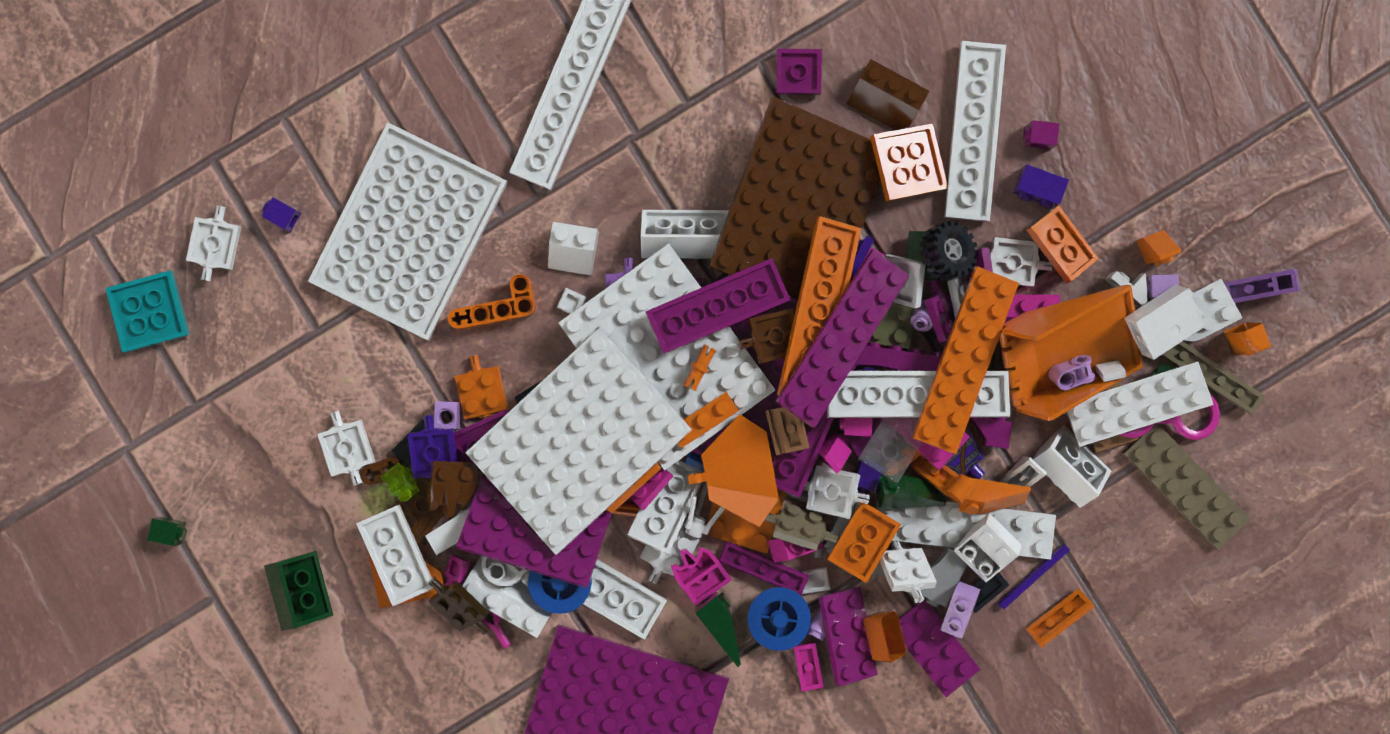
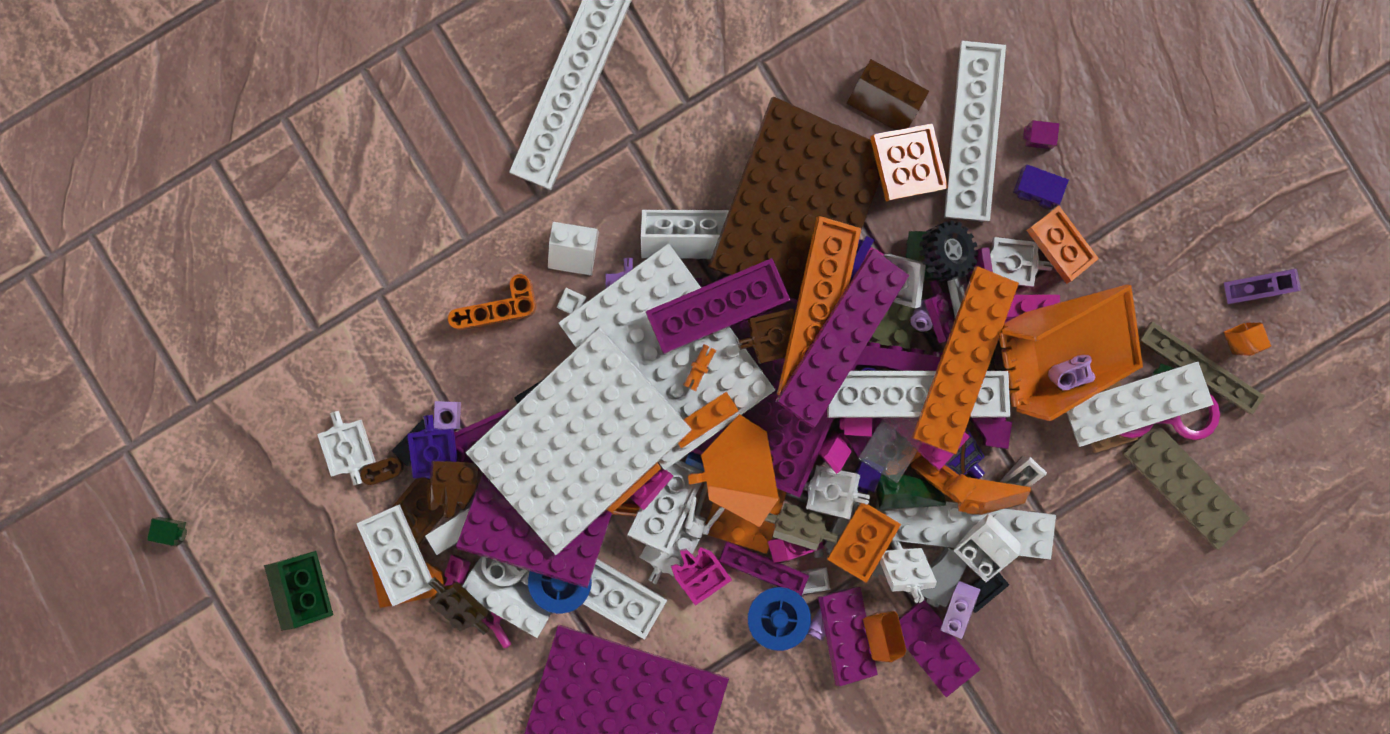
teal plate [105,270,190,353] -> none
white plate [186,205,241,281] -> none
dark purple brick [262,197,302,232] -> none
white plate [308,122,508,341] -> none
clear neon green brick [381,463,420,501] -> none
orange plate [454,355,509,419] -> none
dark green slope [695,591,741,667] -> none
medium nougat plate [766,407,809,455] -> none
magenta plate [776,49,822,95] -> none
dark pink plate [793,642,824,691] -> none
dark purple bar [998,544,1070,610] -> none
orange plate [1026,588,1094,648] -> none
white slope [1033,425,1112,508] -> none
white tile [1096,360,1126,382] -> none
white slope [1104,271,1147,309] -> none
white piece [1124,285,1206,360] -> none
orange slope [1136,230,1181,266] -> none
lavender brick [1146,274,1179,299] -> none
white plate [1183,279,1243,342] -> none

